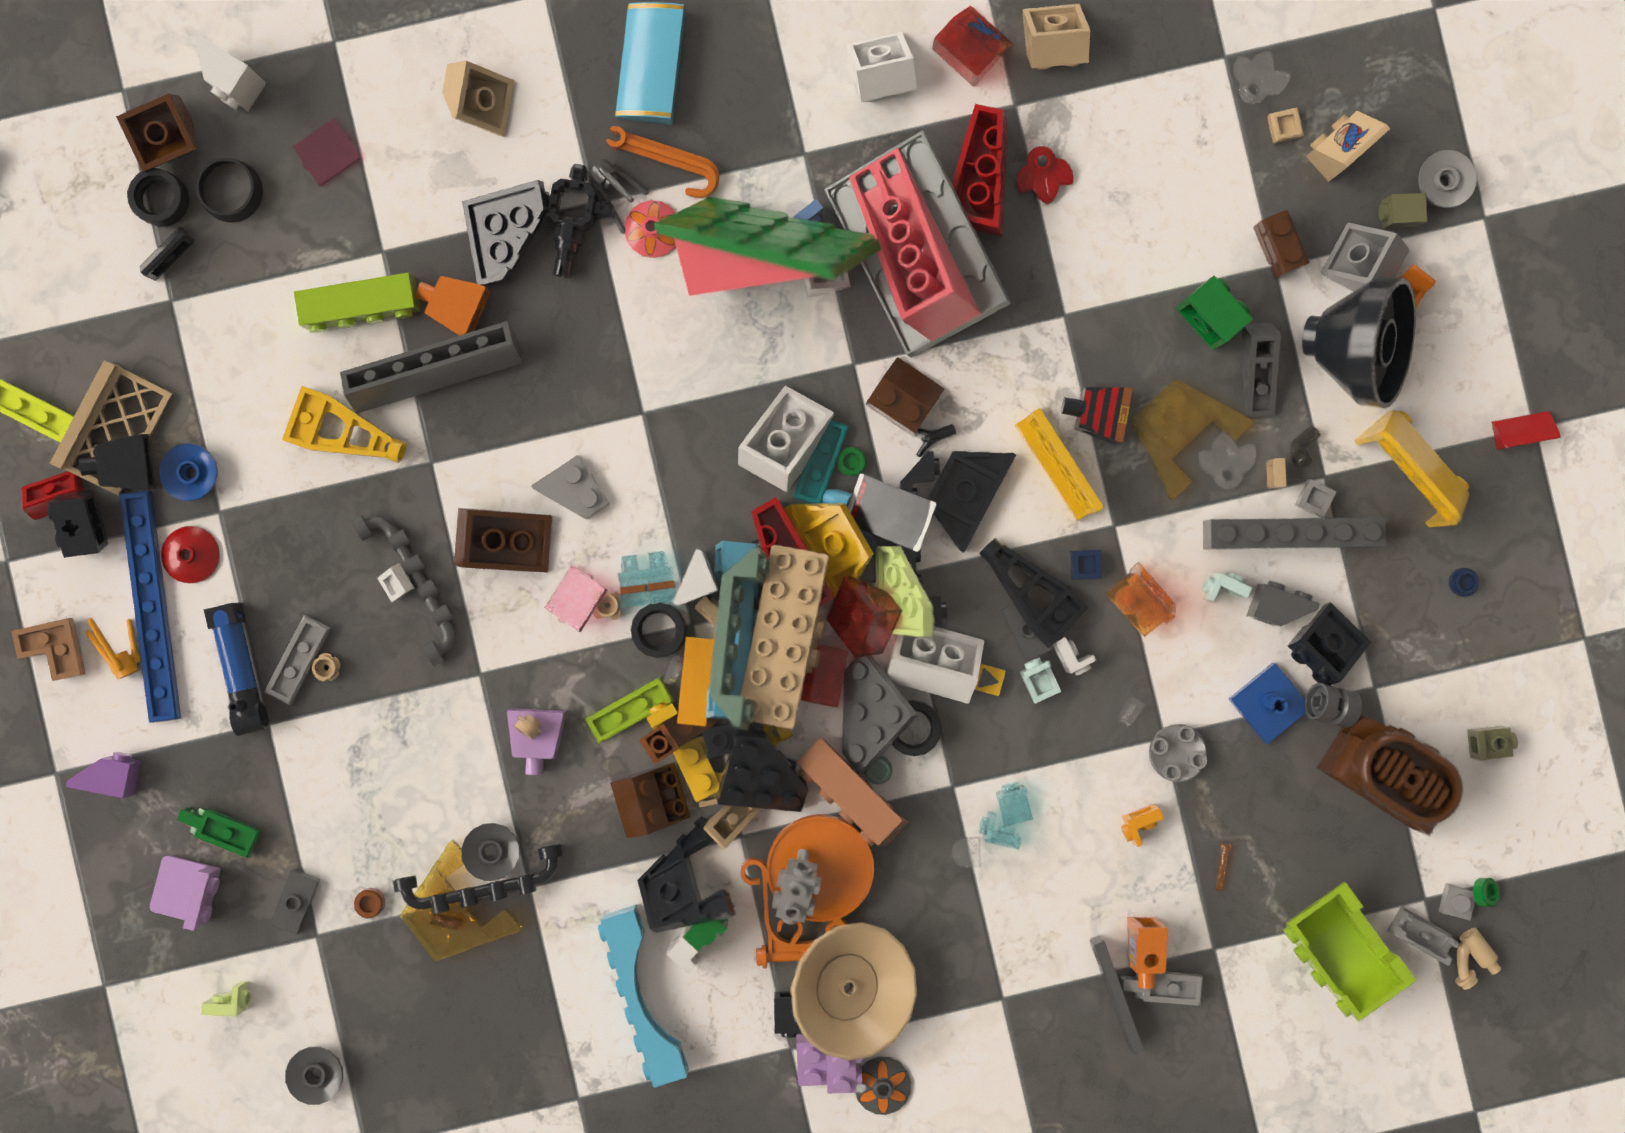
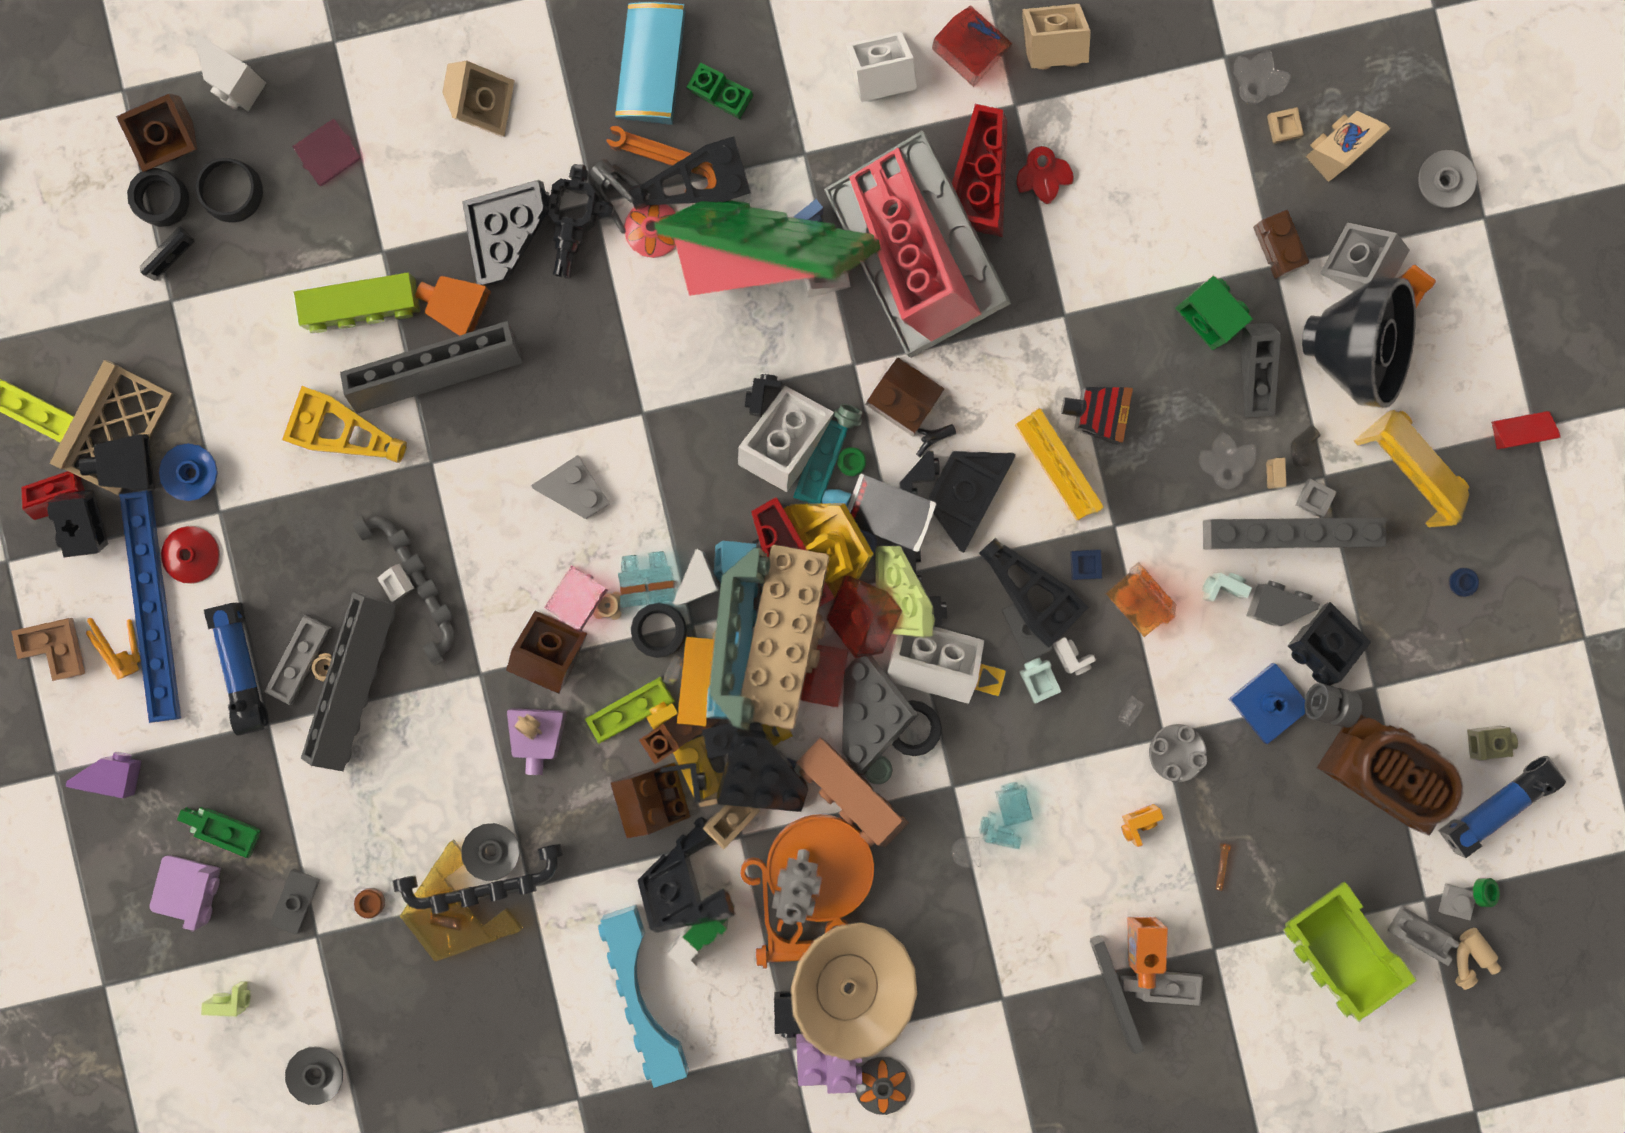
reddish brown slope [454,508,552,573] -> none
tan plate [695,596,719,628] -> none
clear yellow wing [1132,379,1254,500] -> none
olive brick [1378,193,1427,229] -> none
none -> dark grey brick [301,592,396,772]
none -> reddish brown slope [506,611,588,694]
none -> black plate [629,136,751,210]
none -> black bracket [661,763,707,804]
none -> green slope [686,62,754,119]
none -> black bracket [745,374,783,417]
none -> yellow bracket [806,534,853,583]
none -> sand green plate [834,403,862,428]
none -> piece [1438,756,1566,858]

